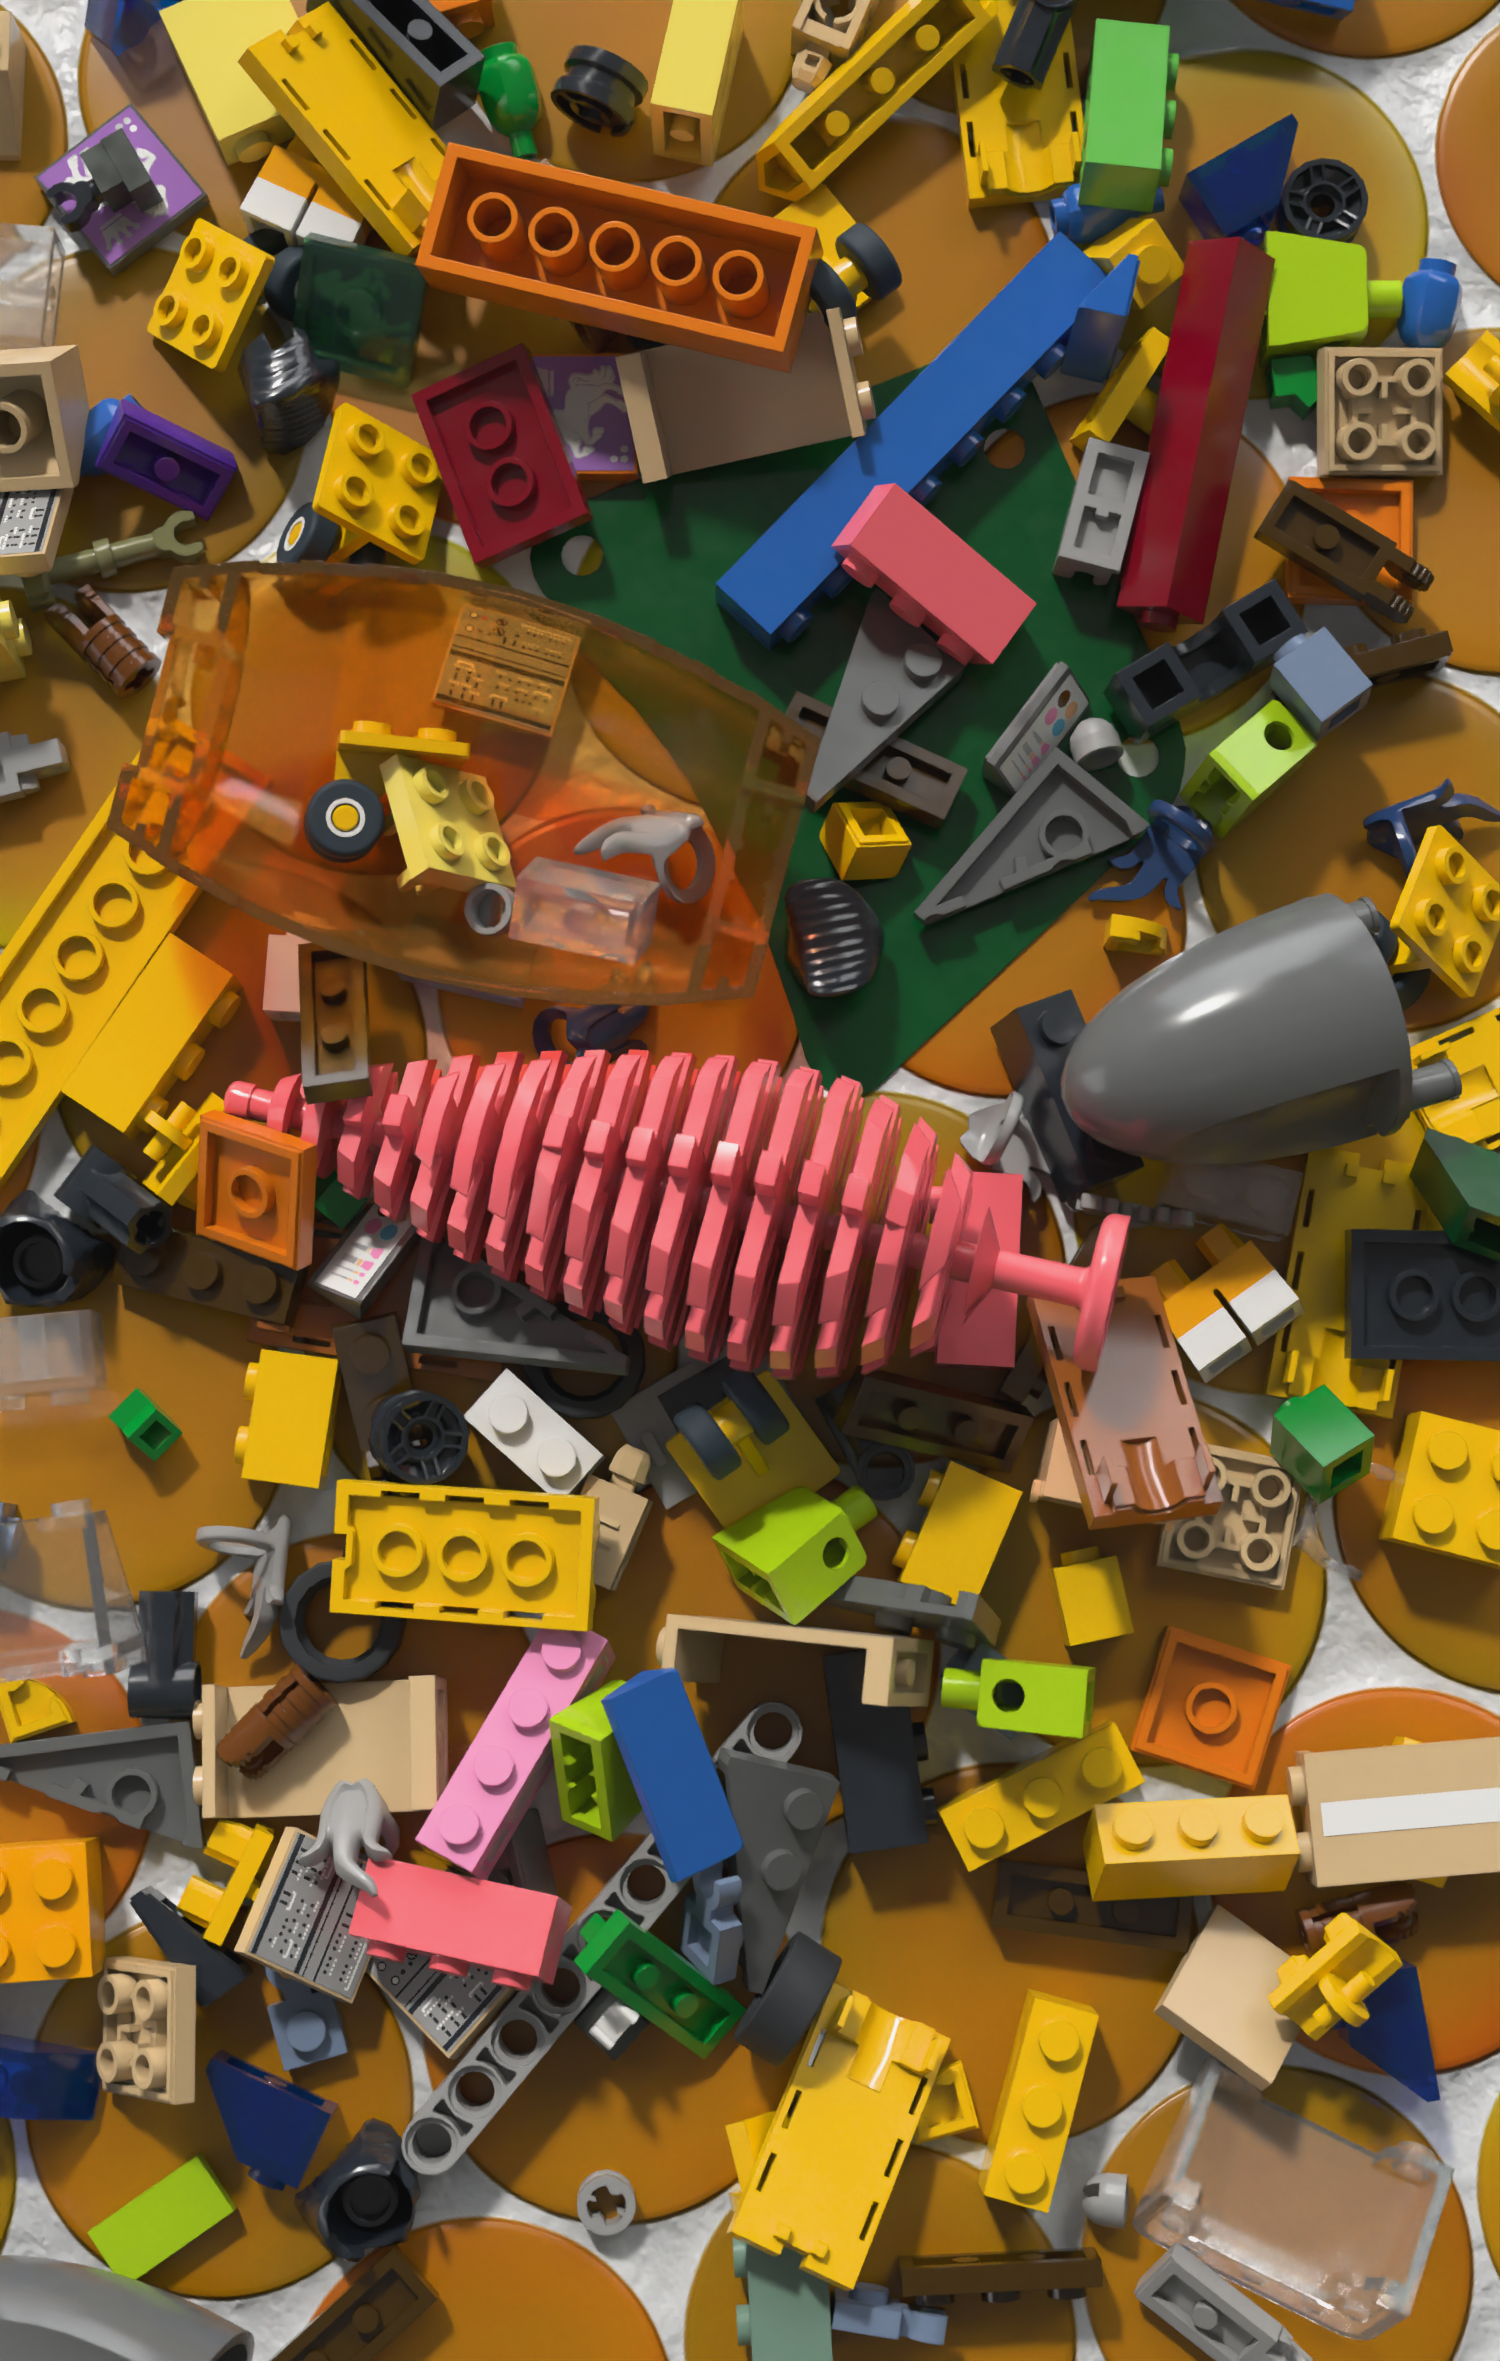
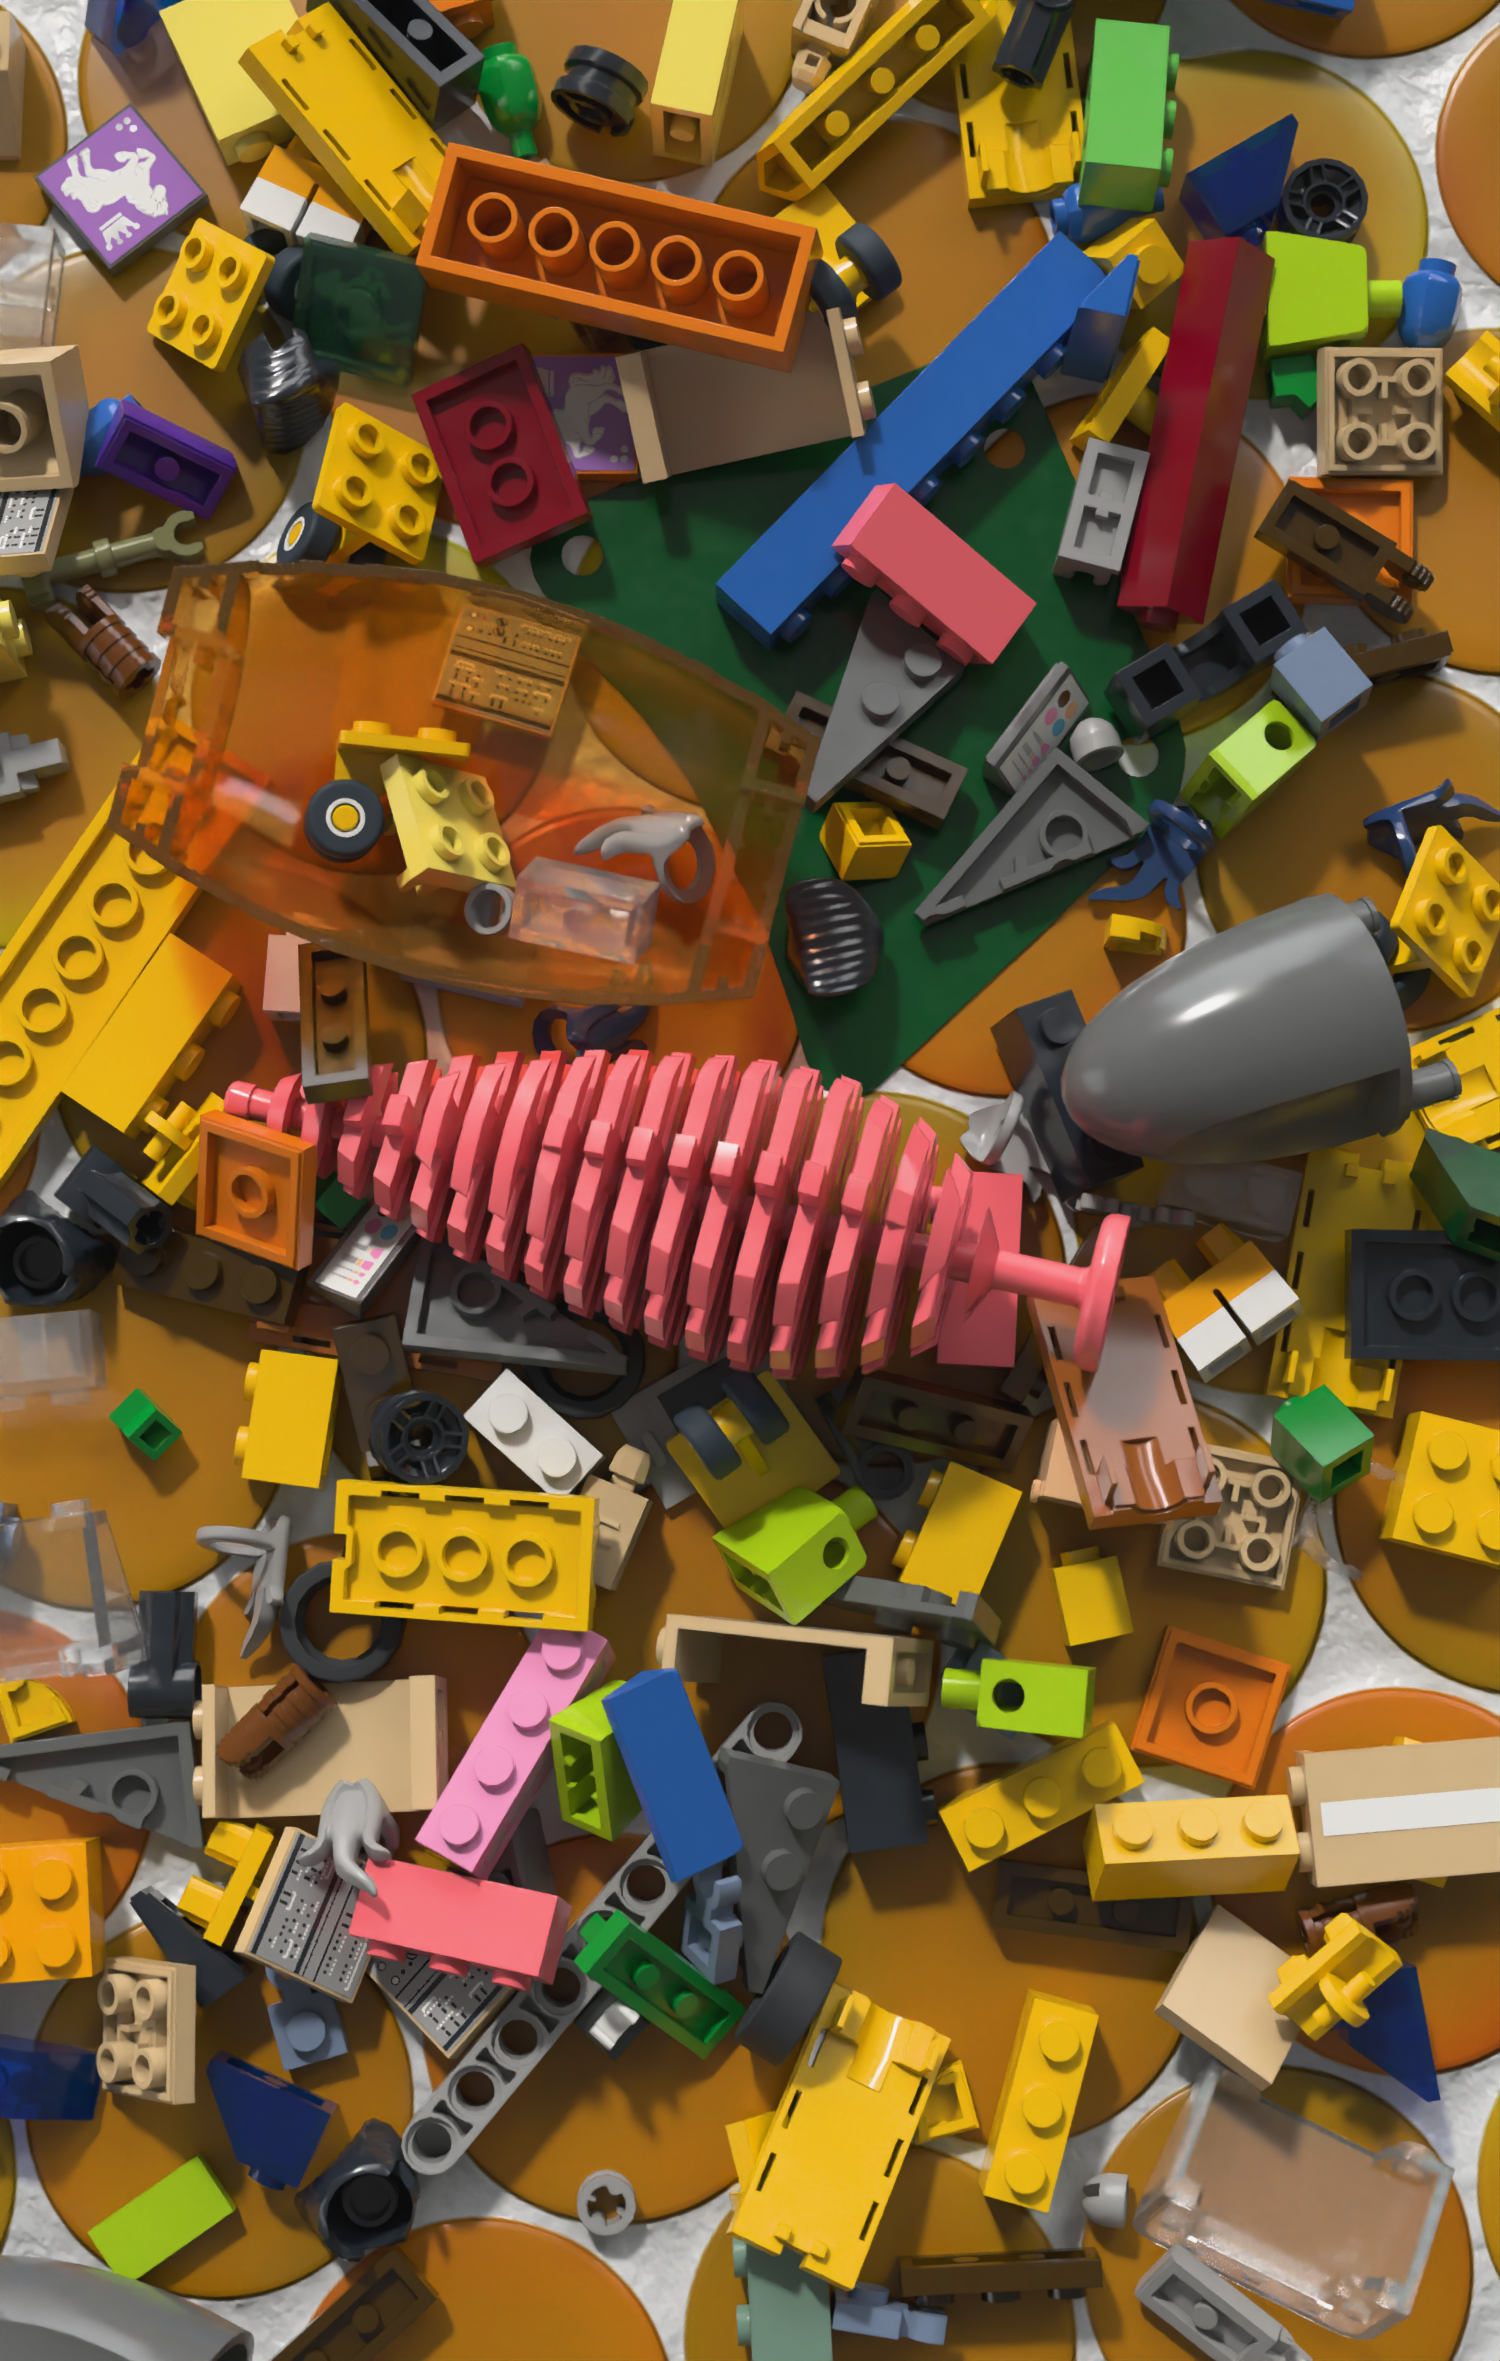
pearl dark grey piece [46,128,164,233] -> none

